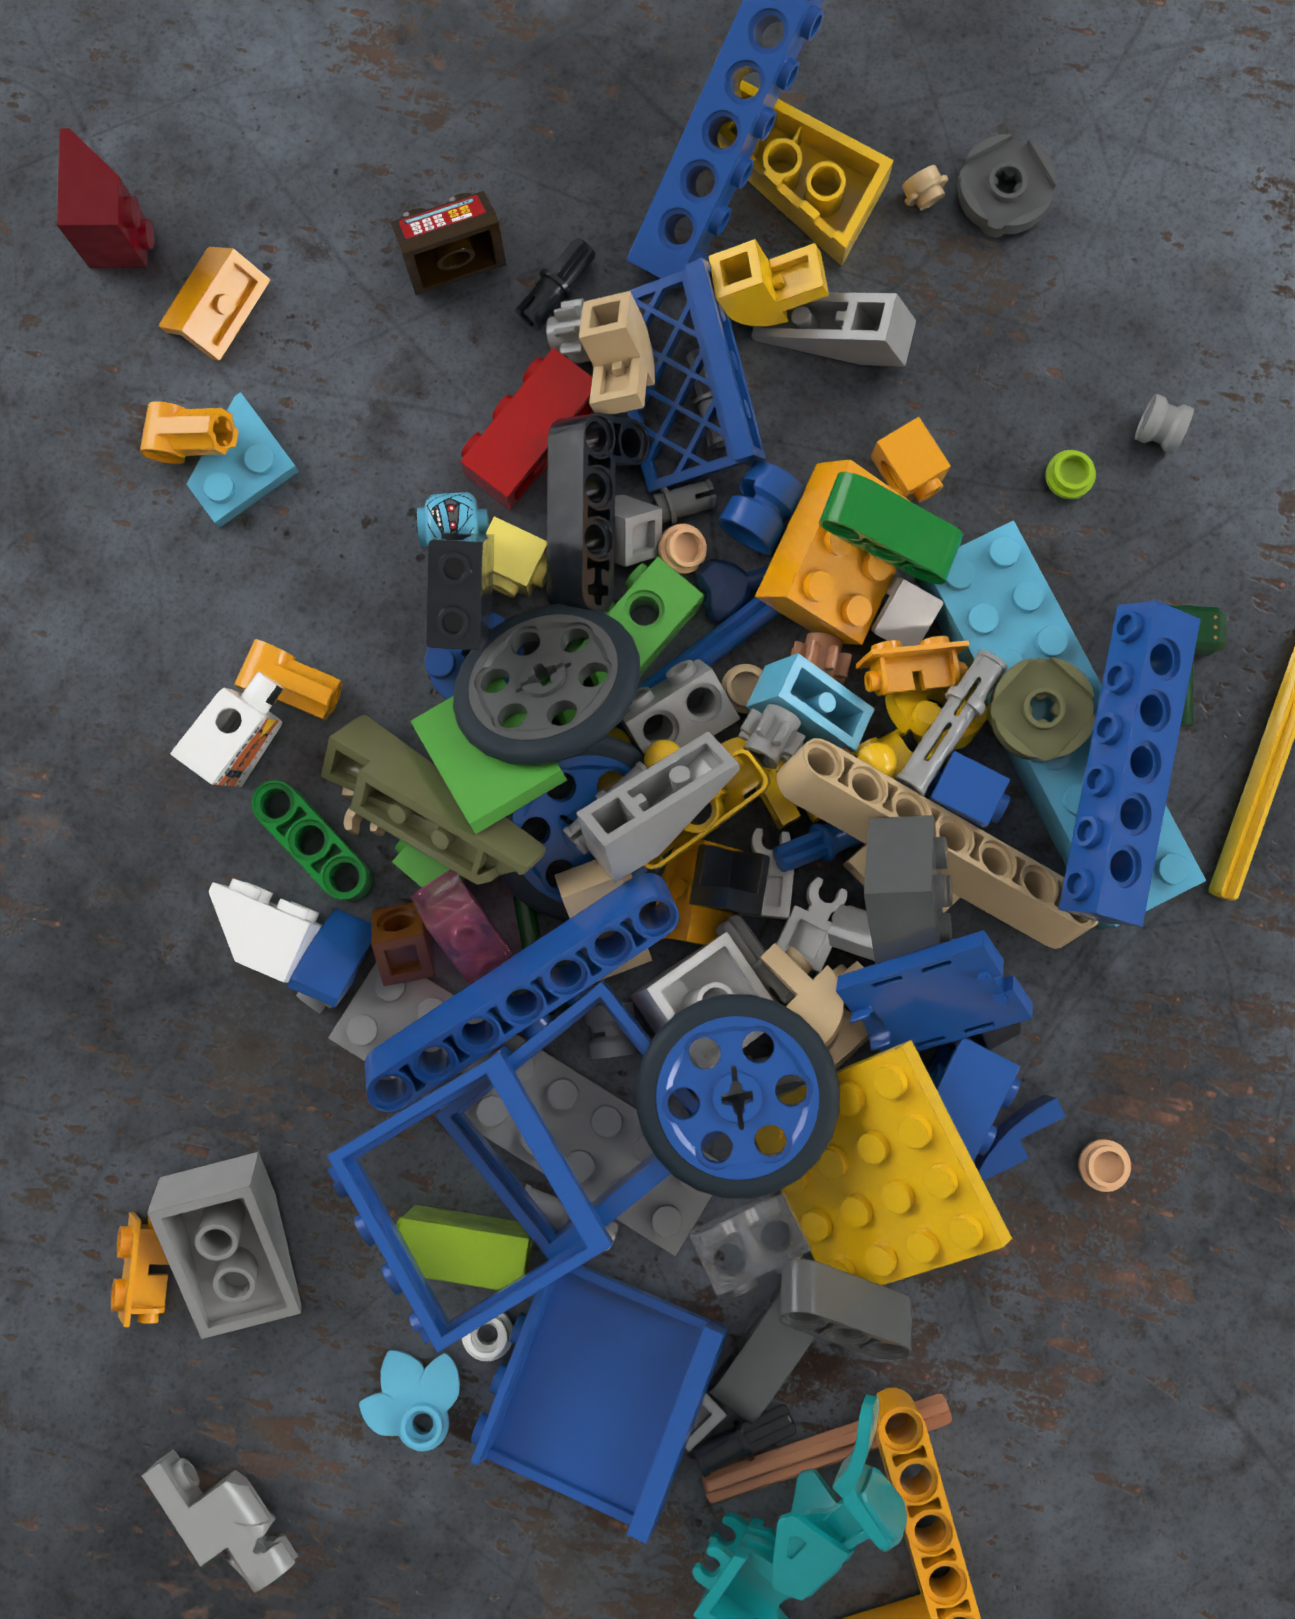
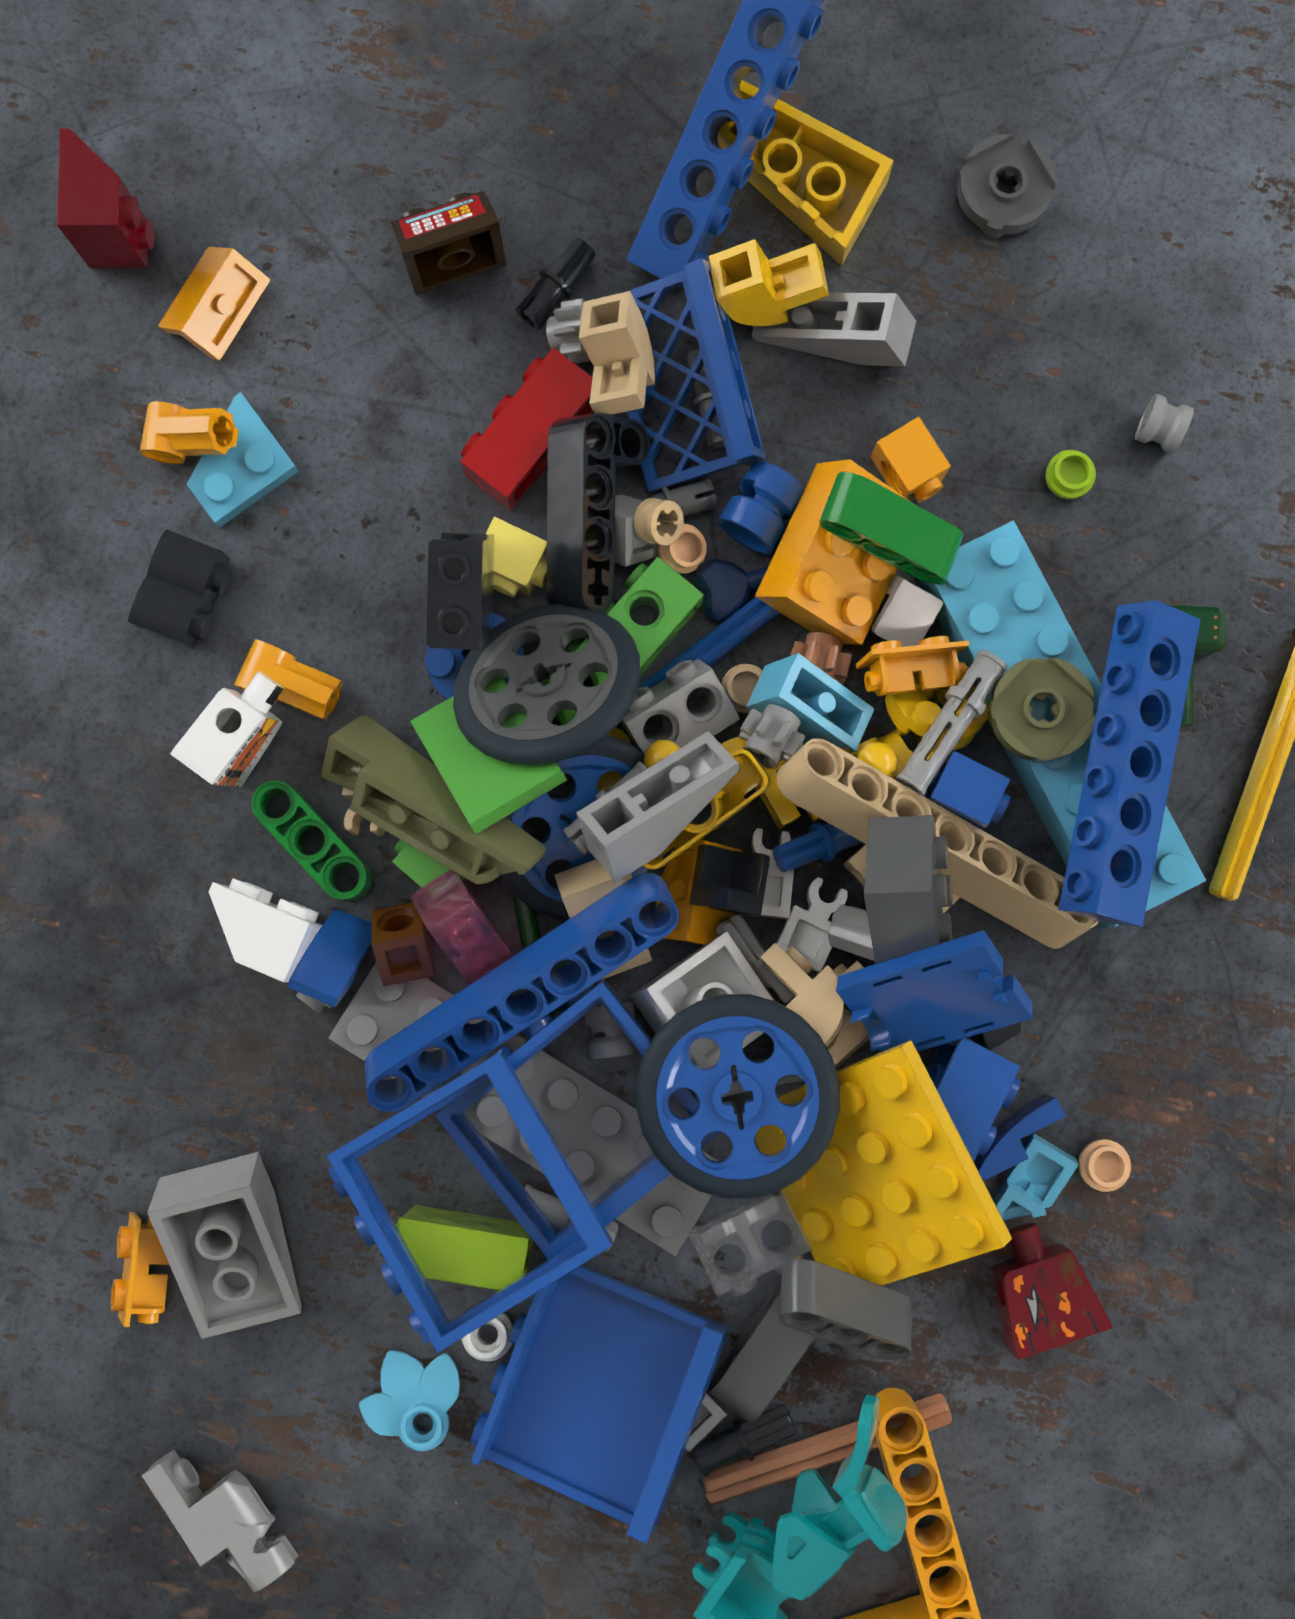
medium azure head [417,492,489,548] -> none
tan plate [902,165,948,211] -> none
none -> black brick [128,529,232,649]
none -> tan bush [634,498,684,546]
none -> medium azure slope [993,1133,1079,1221]
none -> dark red torso [993,1223,1112,1360]

